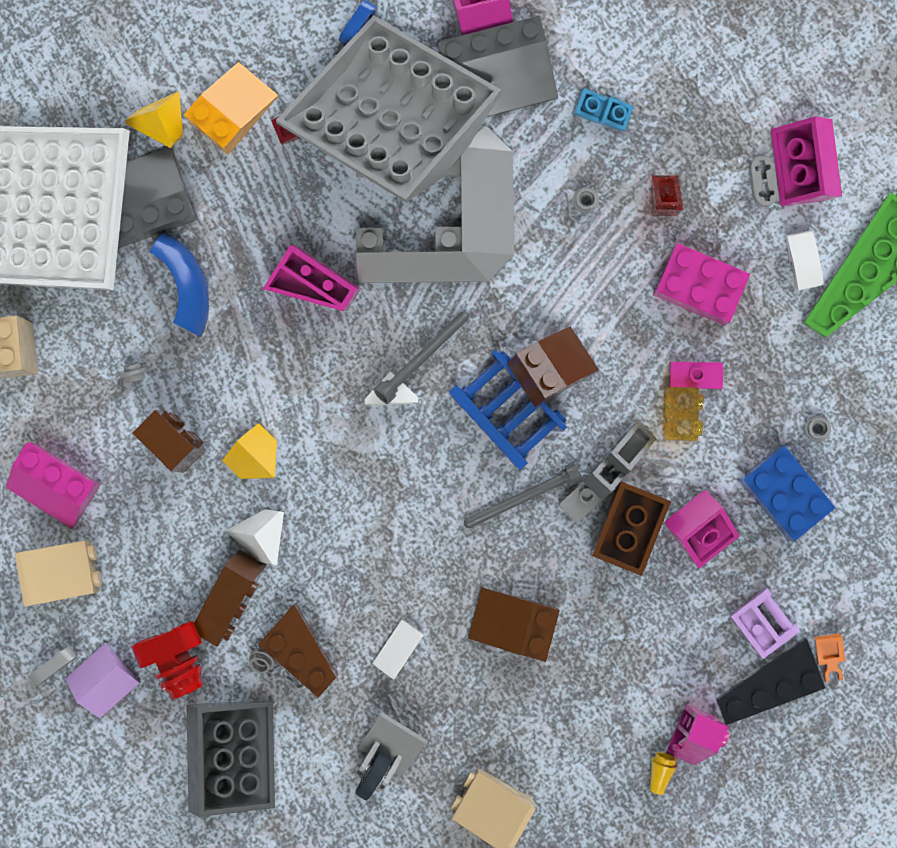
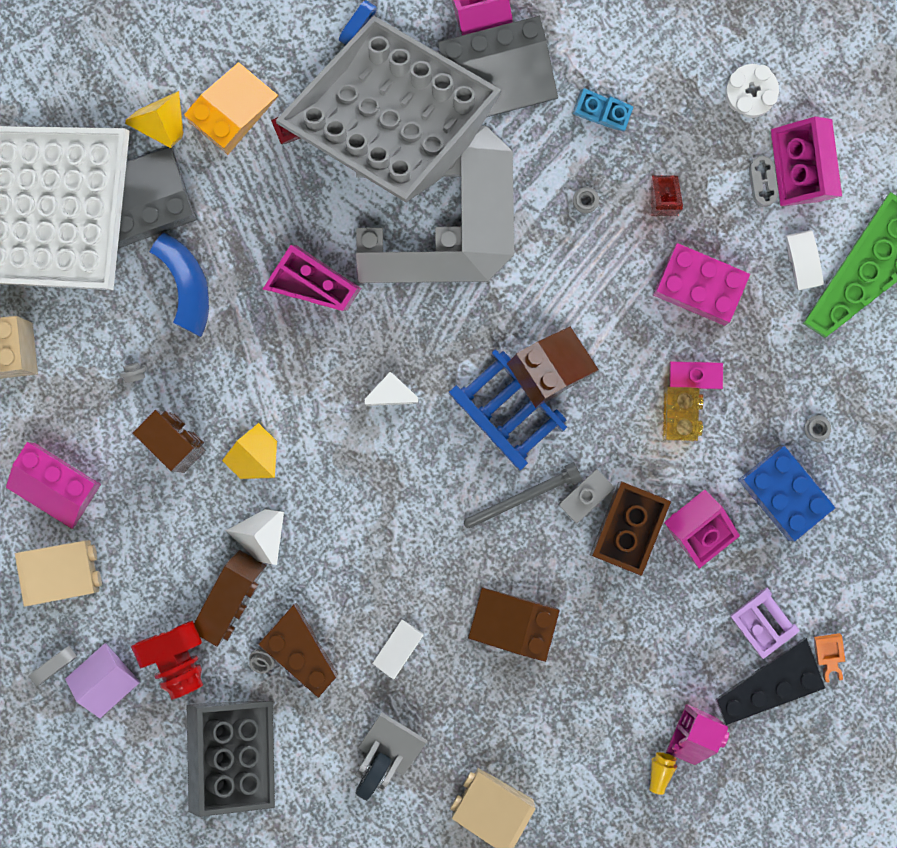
dark grey piece [373,311,469,404] -> none
dark grey slope [583,421,657,500] -> none
none -> white plate [725,64,779,118]

